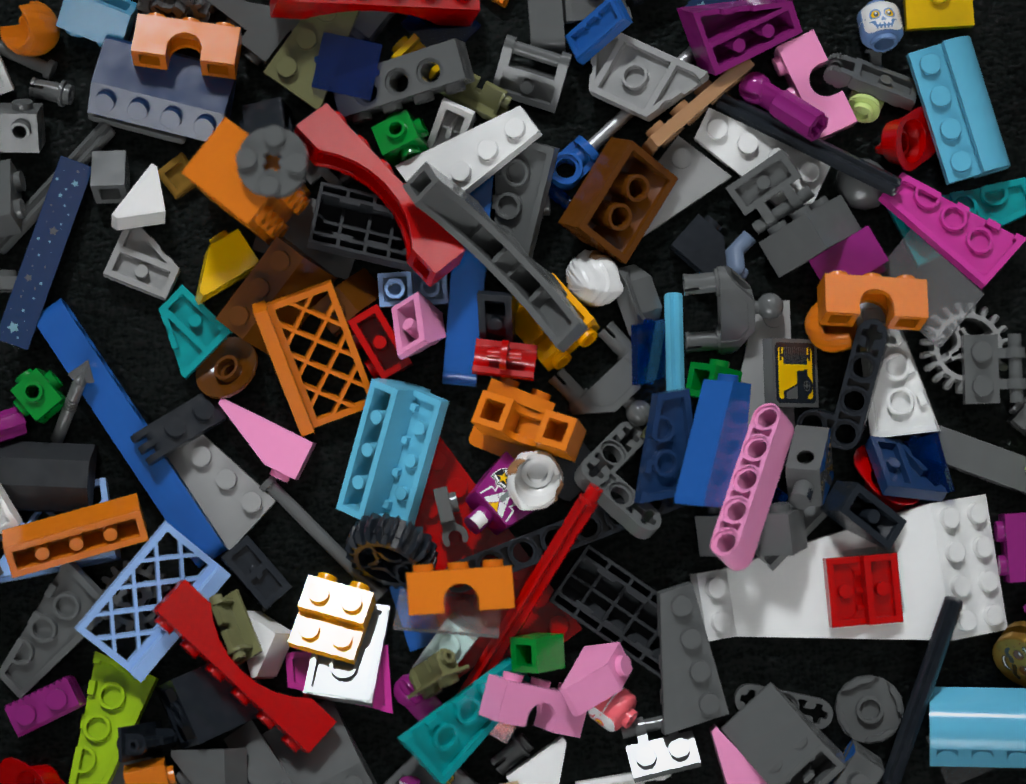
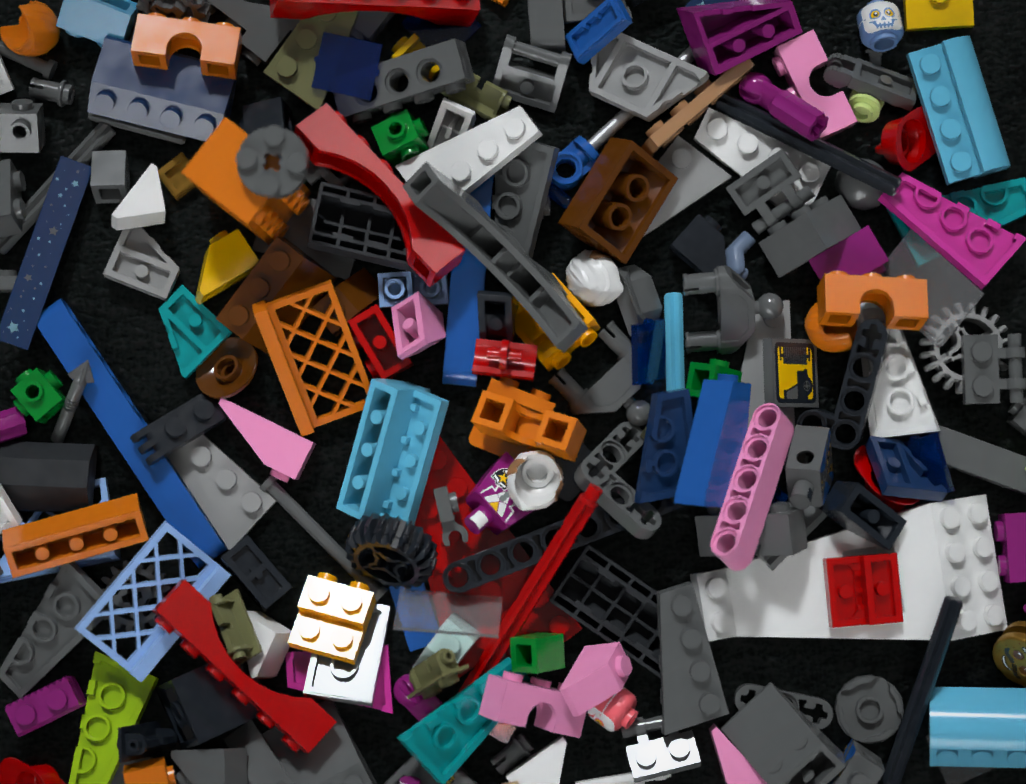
orange arch [405,559,515,616] -> none

